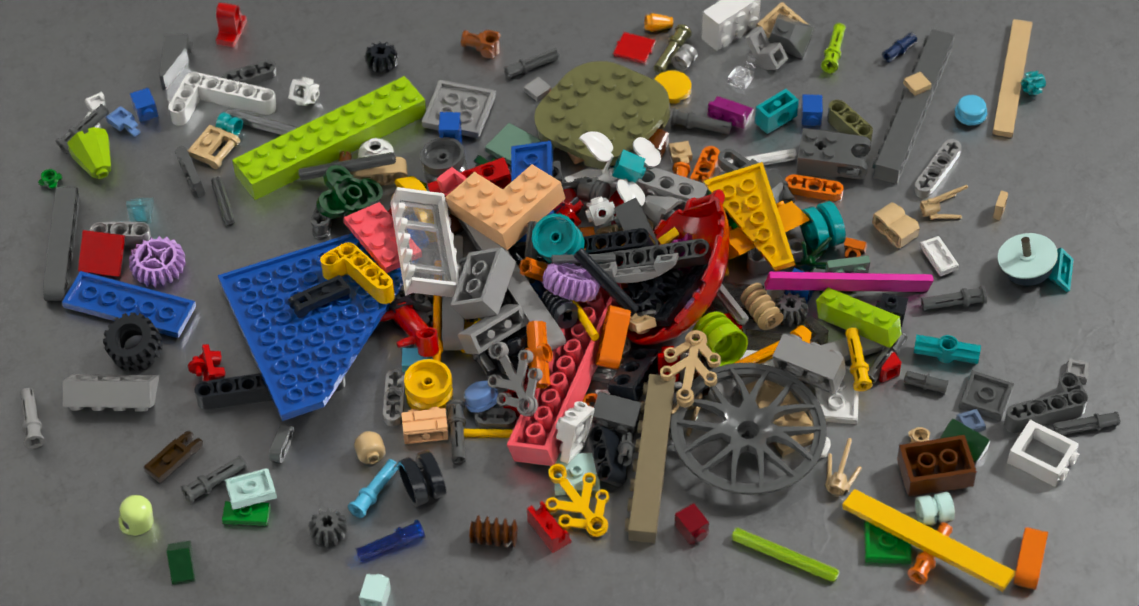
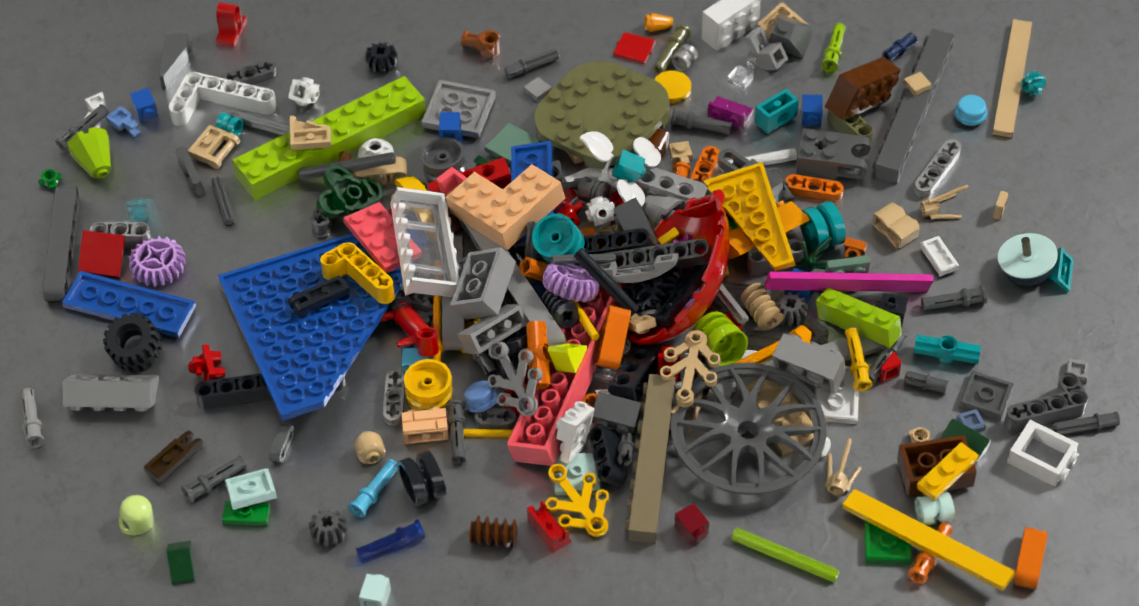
none -> tan wing [290,116,332,150]
none -> neon yellow slope [548,343,587,373]
none -> reddish brown brick [825,57,901,120]
none -> yellow plate [917,442,979,501]

